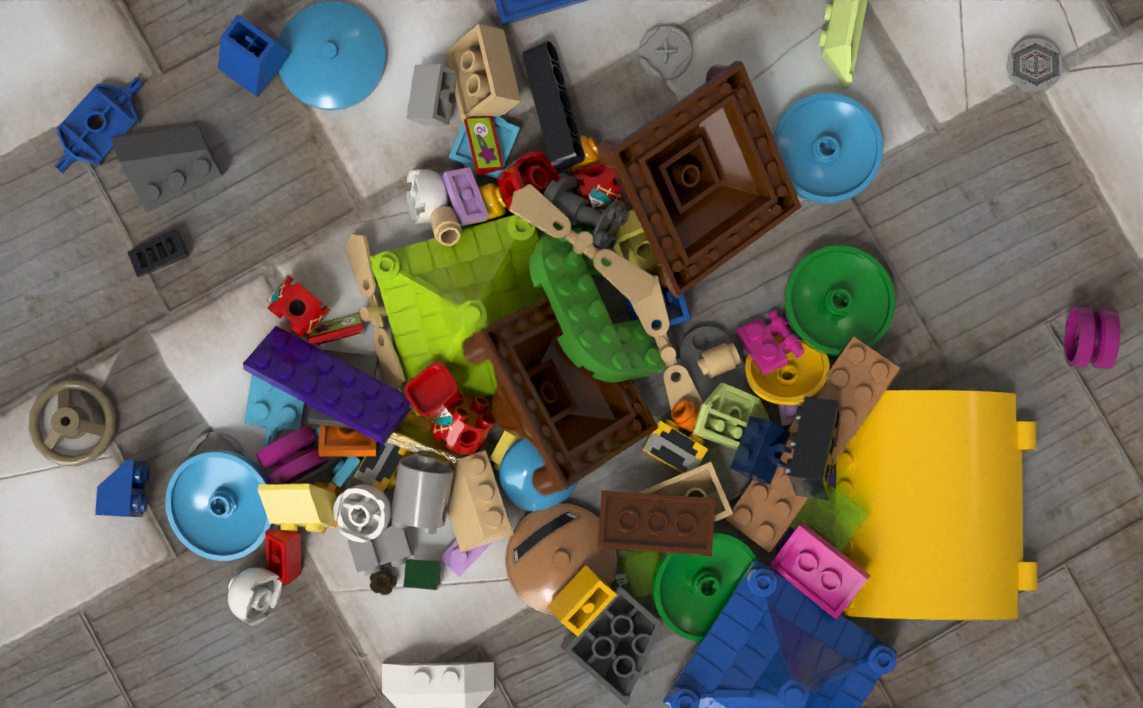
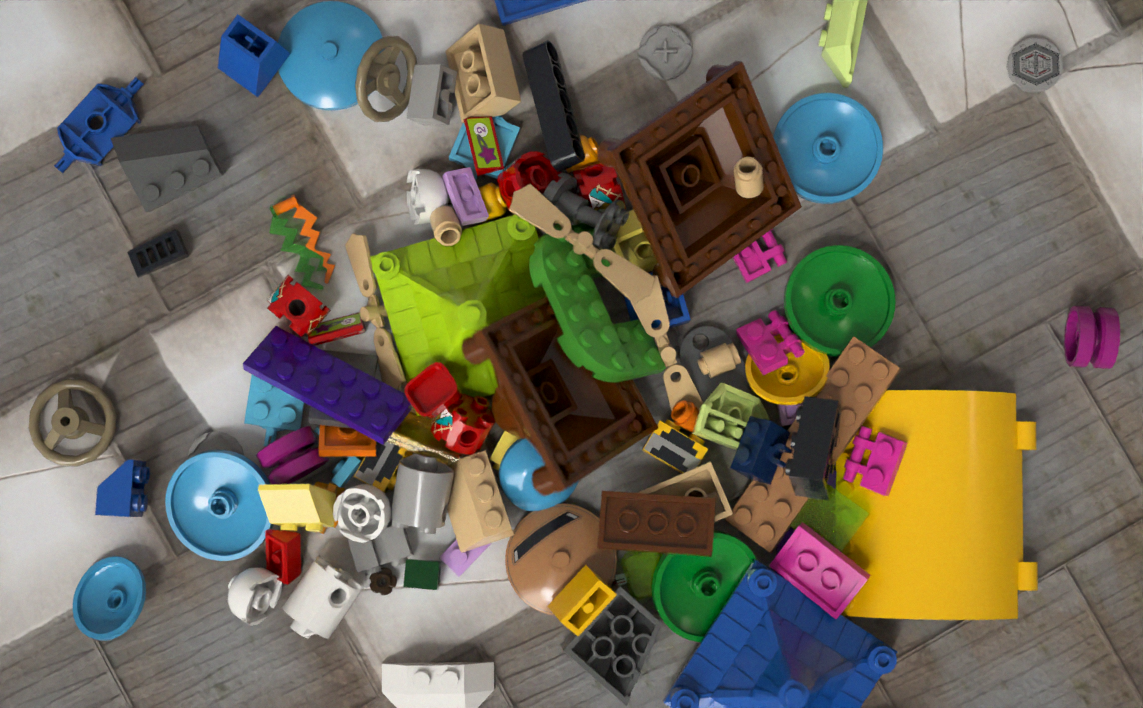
none -> dark azure dish [73,556,146,641]
none -> piece [269,194,335,290]
none -> white cylinder [282,555,363,639]
none -> dark tan piece [355,36,417,122]
none -> dark pink plate [733,229,787,284]
none -> tan brick [734,157,764,198]
none -> dark pink plate [843,426,908,496]

